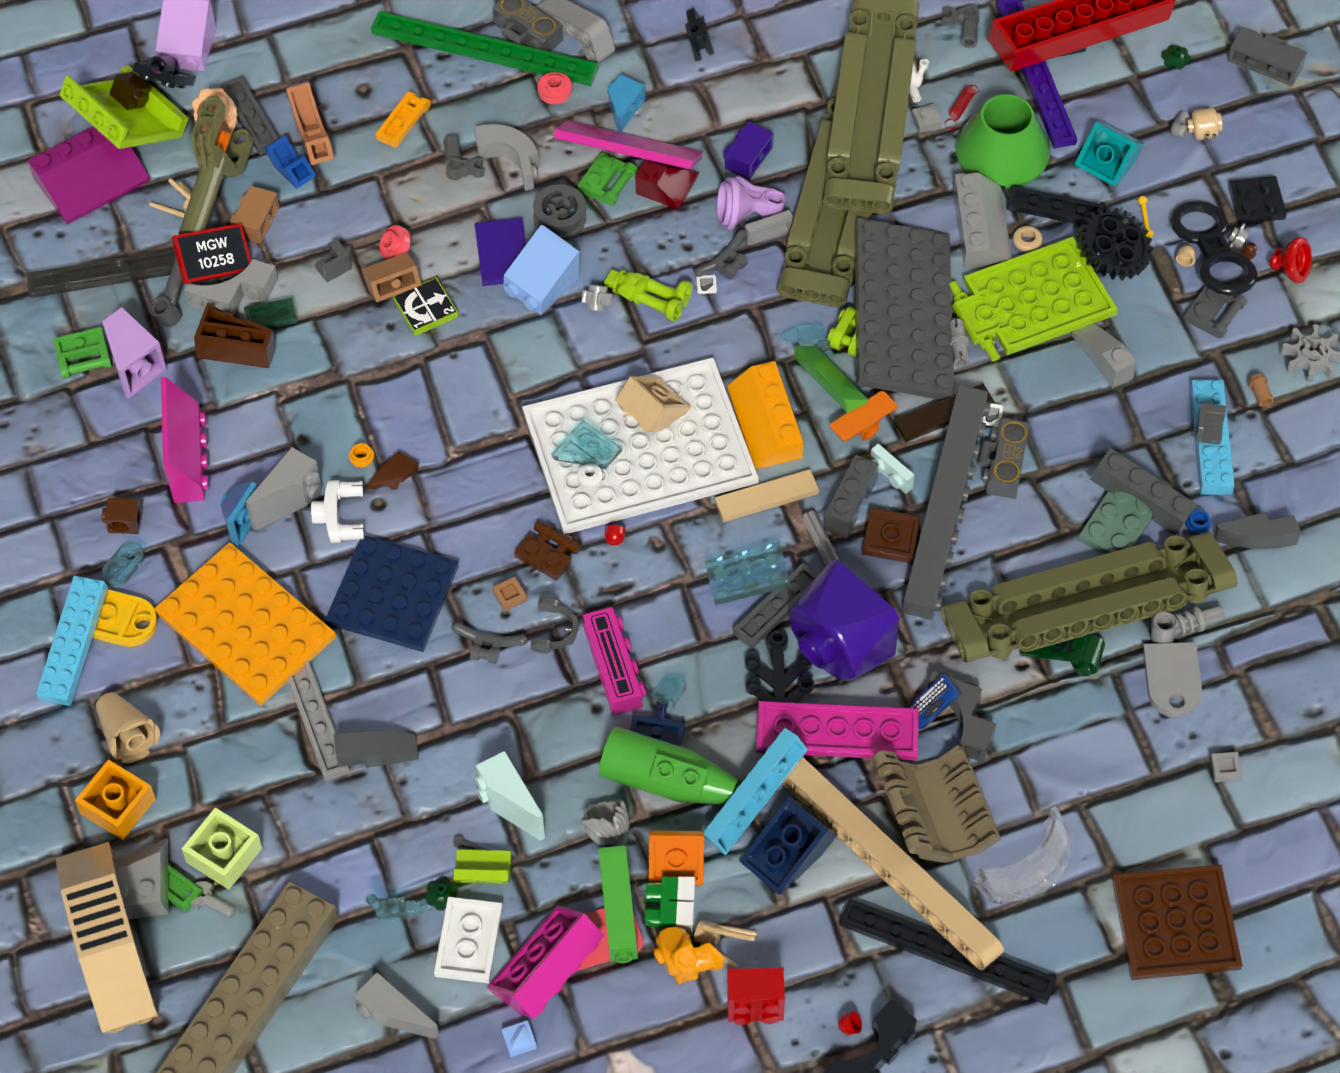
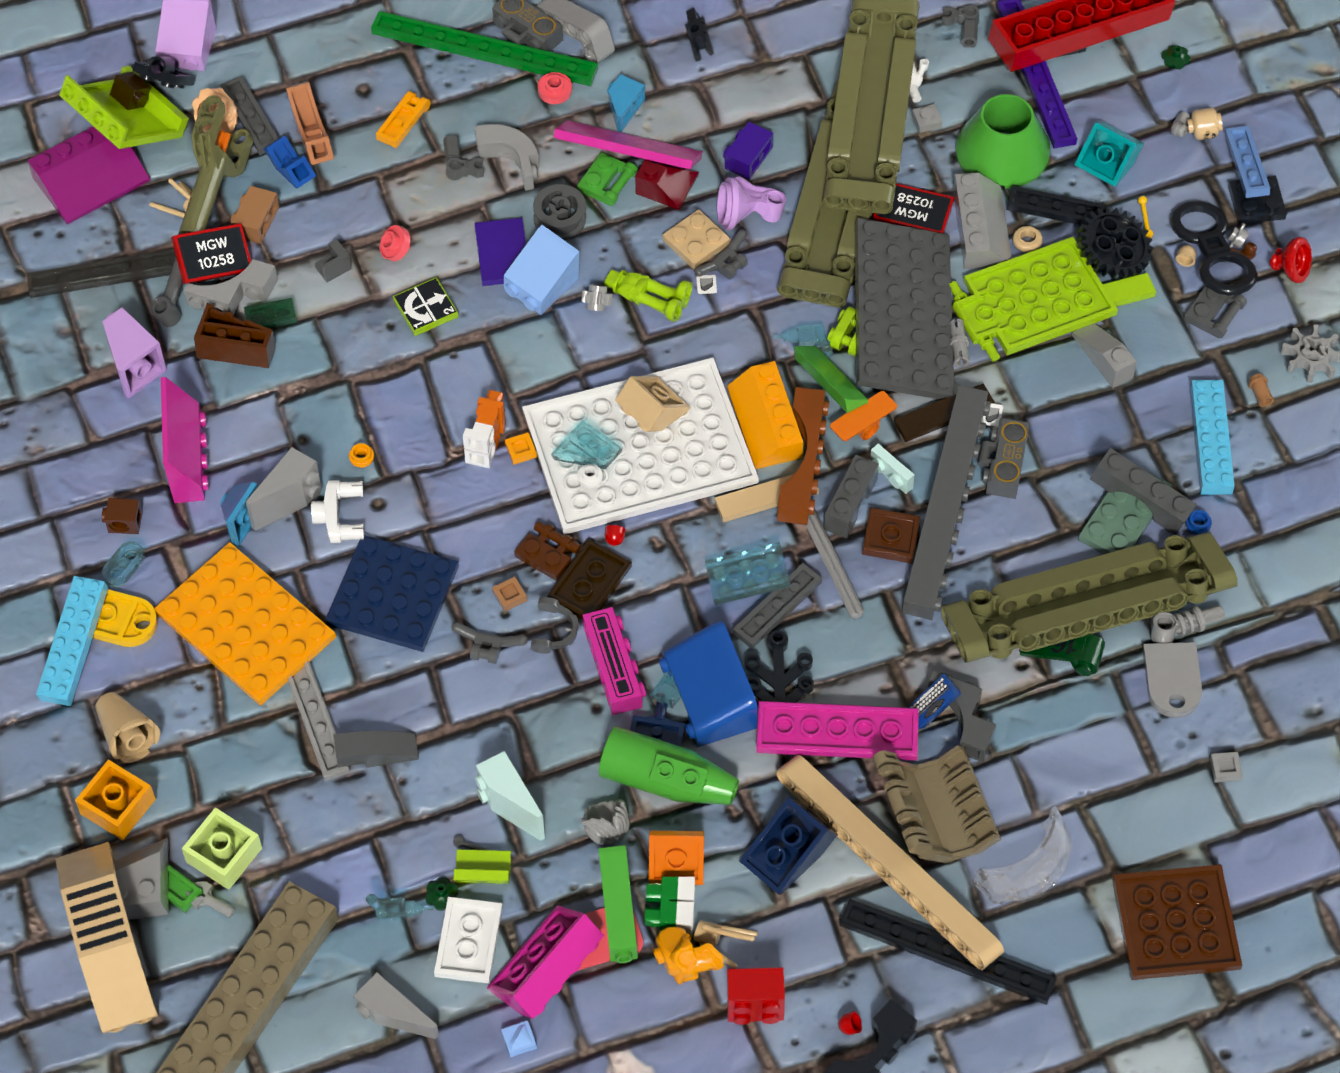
bright green plate [53,327,112,379] -> none
medium nougat brick [362,252,421,302] -> none
reddish brown slope [368,452,419,490] -> none
medium azure piece [704,728,808,856] -> none
light grey tile [745,210,793,245] -> none
dark purple piece [789,560,900,681] -> none
red piece [945,85,979,130] -> none
dark grey panel [1195,403,1226,445] -> none
dark grey slope [1214,512,1301,549] -> none
dark grey piece [1228,27,1307,87] -> none
none -> hips [463,390,506,469]
none -> light orange plate [505,432,537,465]
none -> dark brown tile [547,539,632,620]
none -> blue windscreen [659,620,758,748]
none -> tan plate [662,209,730,270]
none -> dark orange arch [777,387,829,525]
none -> black tile [873,183,955,234]
none -> lime tile [1103,273,1156,307]
none -> medium blue plate [1225,126,1270,198]

